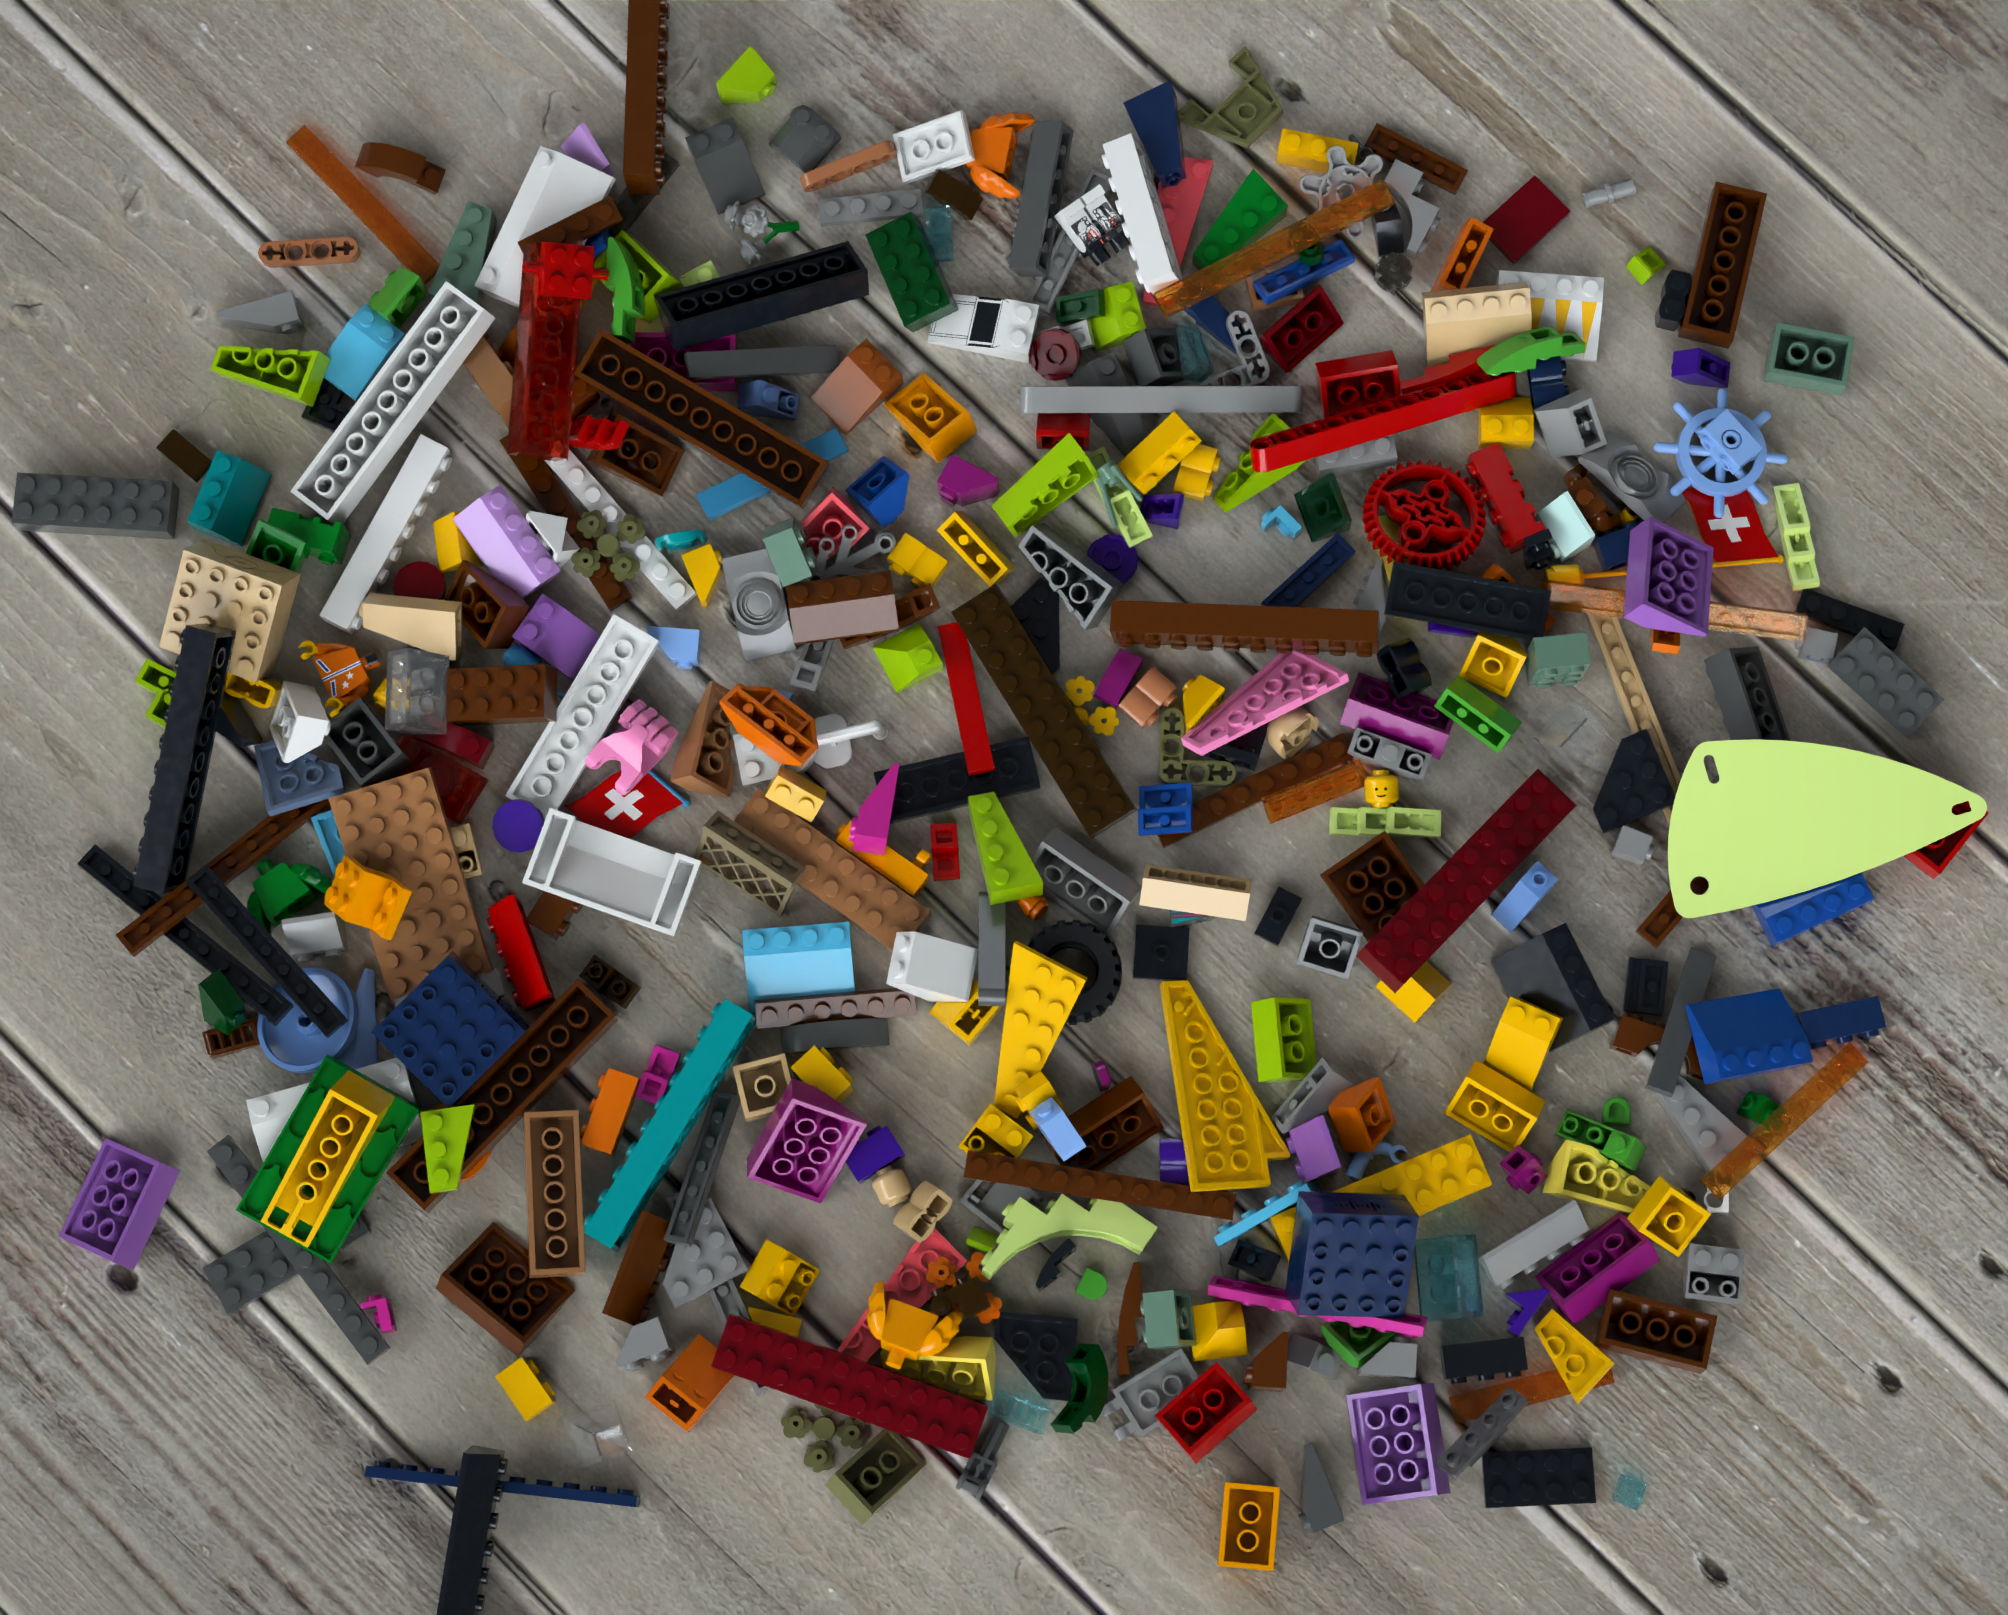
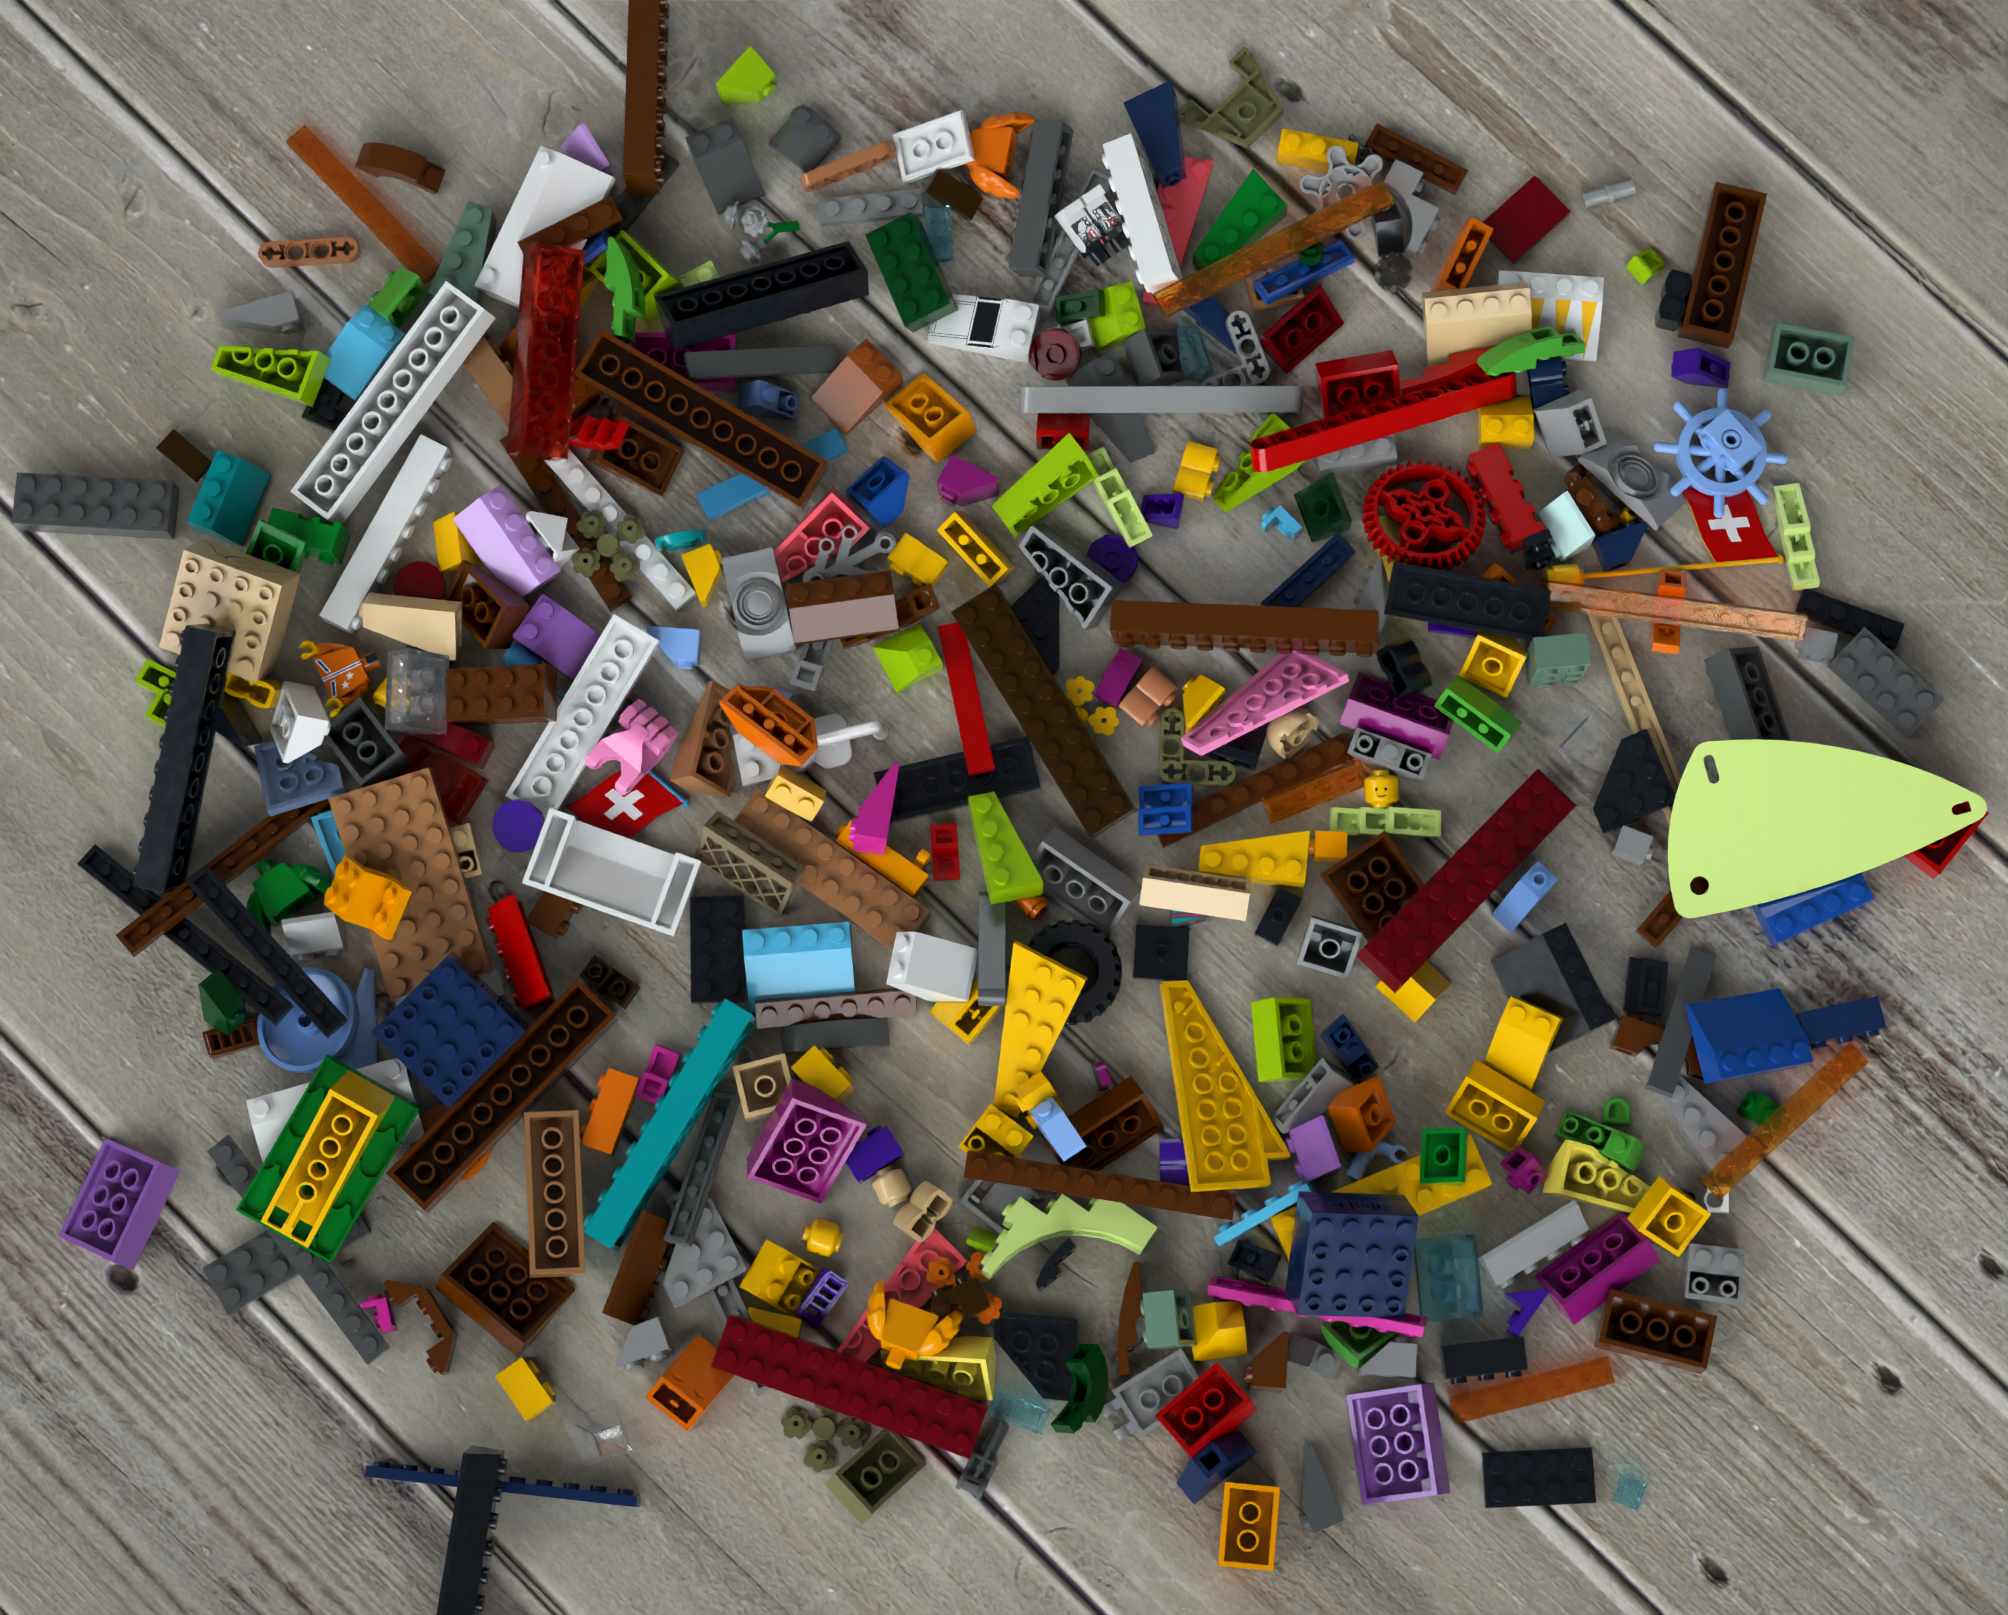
lime wing [420,1104,475,1194] -> none
red plate [522,242,609,300] -> none
sand green brick [762,517,817,587] -> none
bright green tile [1075,1268,1107,1300] -> none
sand green plant [1095,460,1143,529] -> none
yellow brick [1117,411,1202,495] -> none
flat silver bracket [1436,1387,1529,1478] -> none
yellow wing [1534,1309,1614,1404] -> none
medium lavender slope [1623,517,1714,637] -> none
none -> reddish brown slope [383,1280,458,1375]
none -> black plate [690,896,745,1004]
none -> dark purple slope [794,1266,849,1327]
none -> yellow head [802,1218,844,1257]
none -> dark blue slope [1177,1431,1257,1505]
none -> yellow wedge [1198,831,1310,888]
none -> light orange brick [1308,831,1347,862]
none -> dark blue slope [1320,1014,1379,1084]
none -> green slope [1420,1127,1468,1186]

